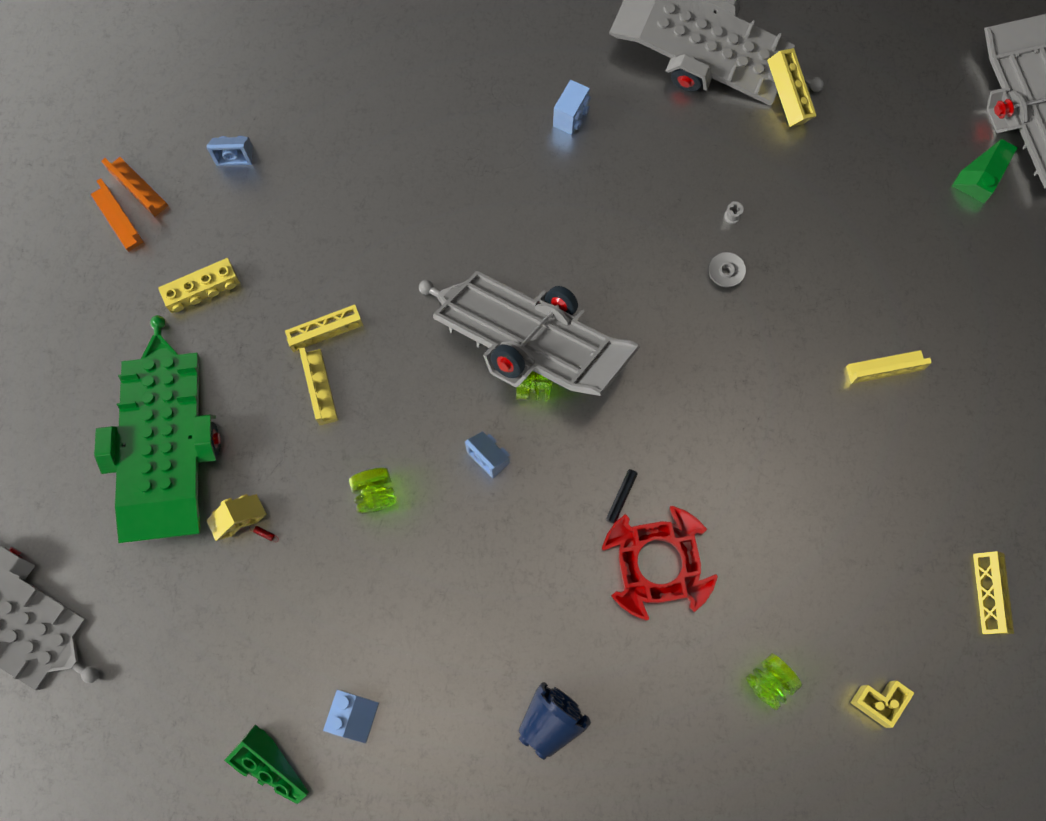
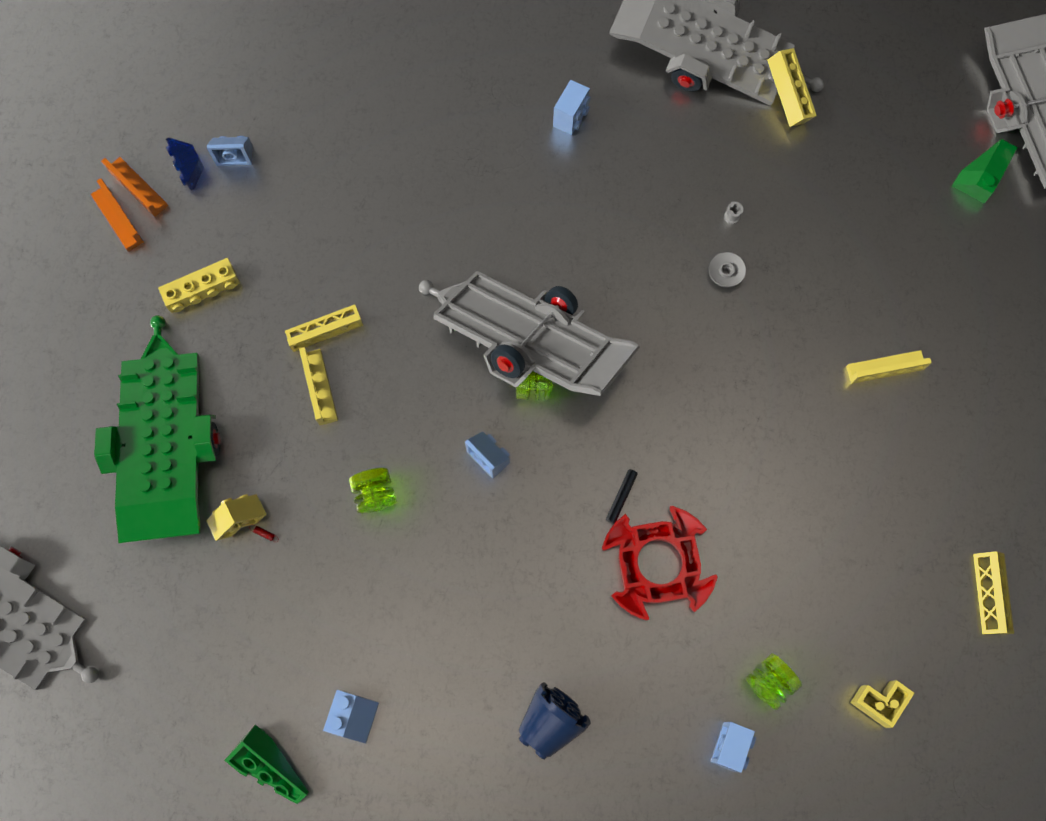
none -> clear blue slope [166,137,204,191]
none -> light blue brick [711,722,756,773]

